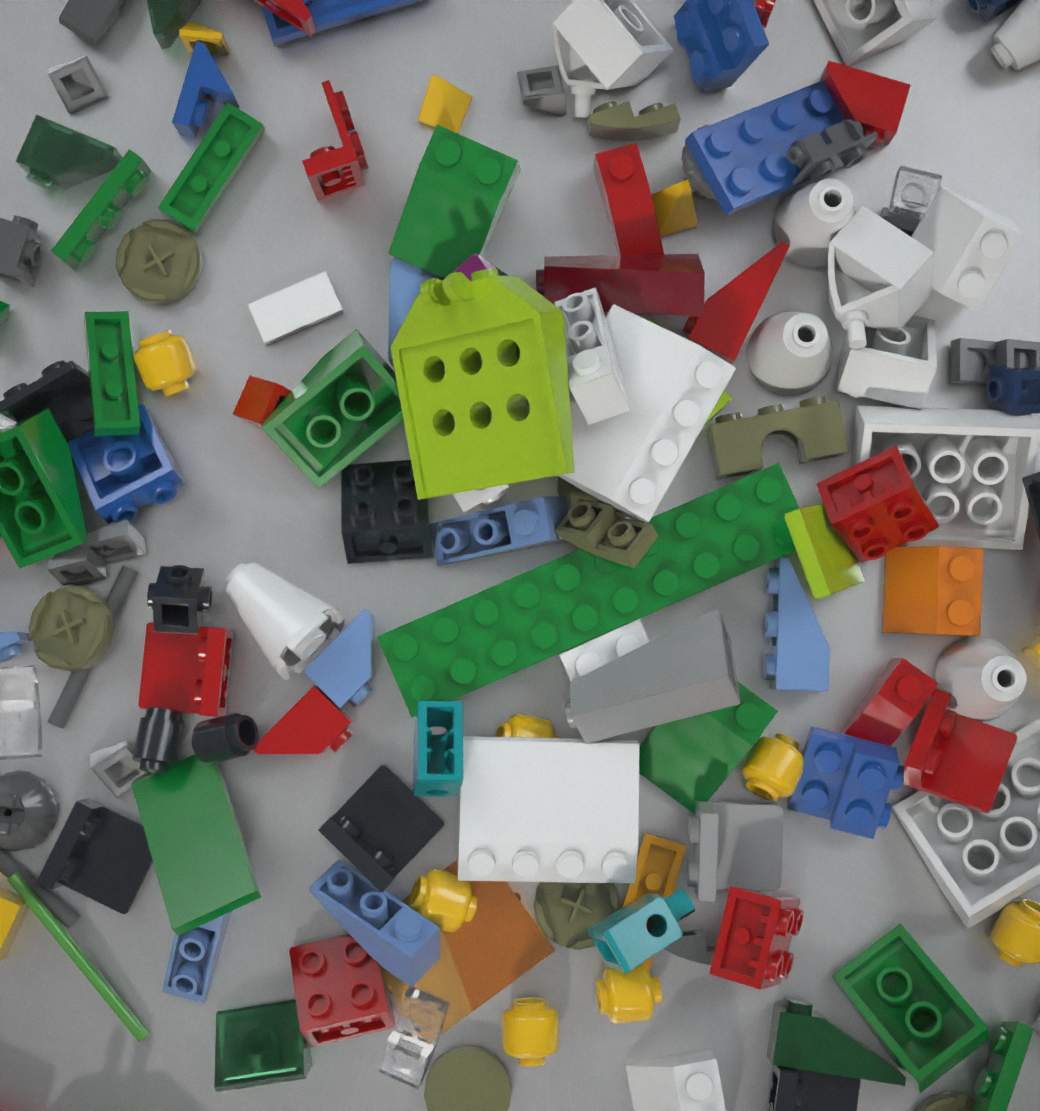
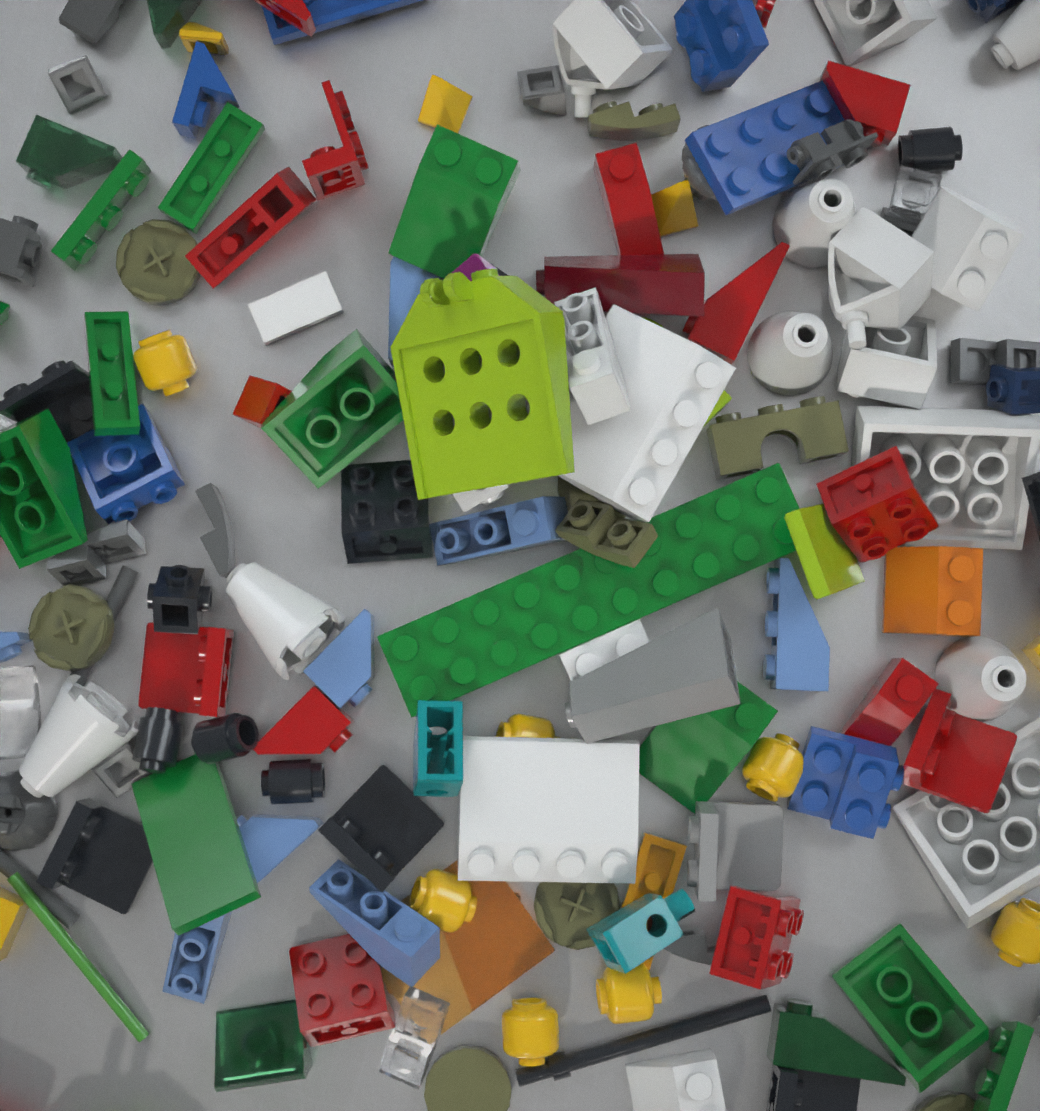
none -> white cone [19,674,139,798]
none -> red slope [185,167,317,289]
none -> dark grey slope [195,483,235,578]
none -> medium blue slope [237,814,324,884]
none -> black brick [261,759,325,805]
none -> black bar [515,995,771,1087]
none -> black brick [898,127,963,173]

